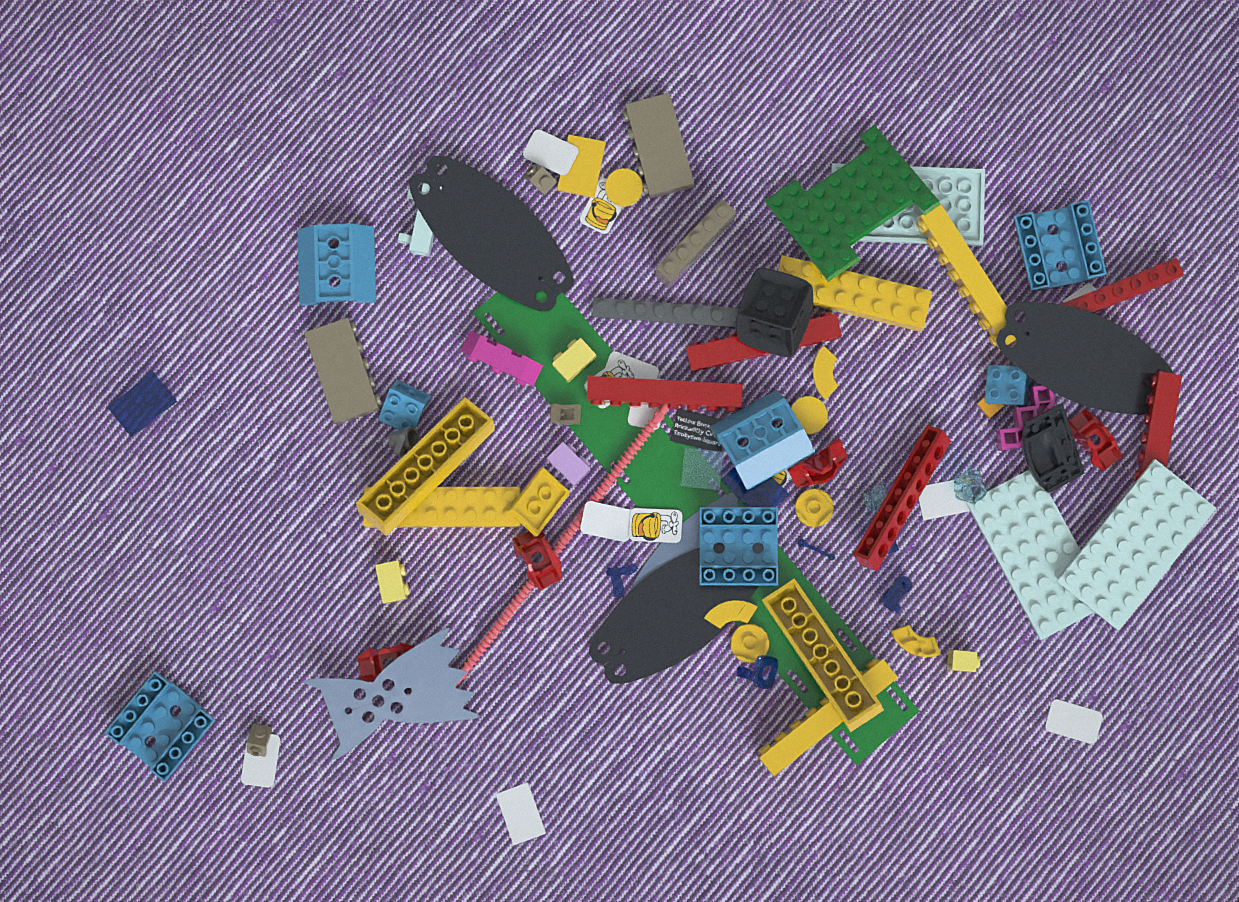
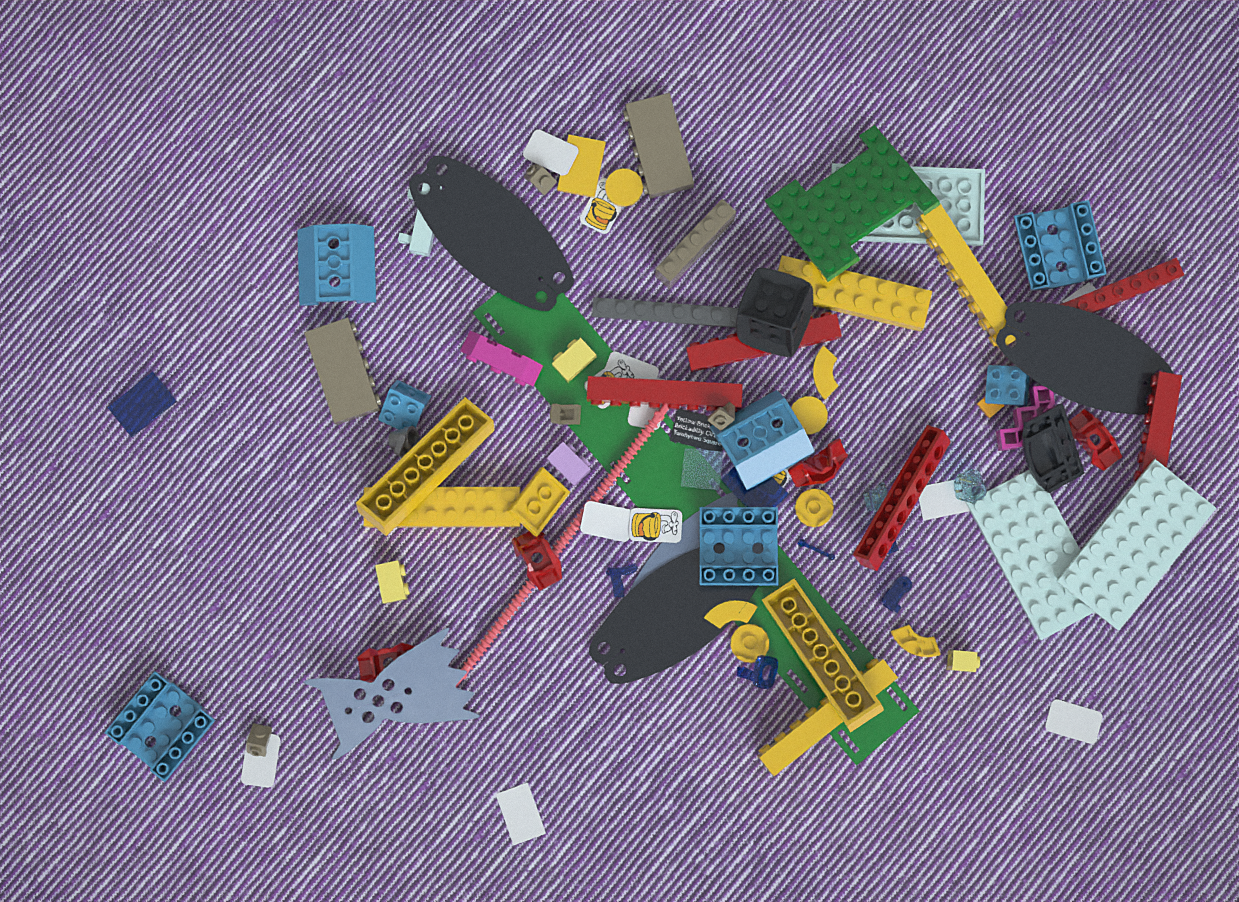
none -> dark tan bracket [708,402,735,431]

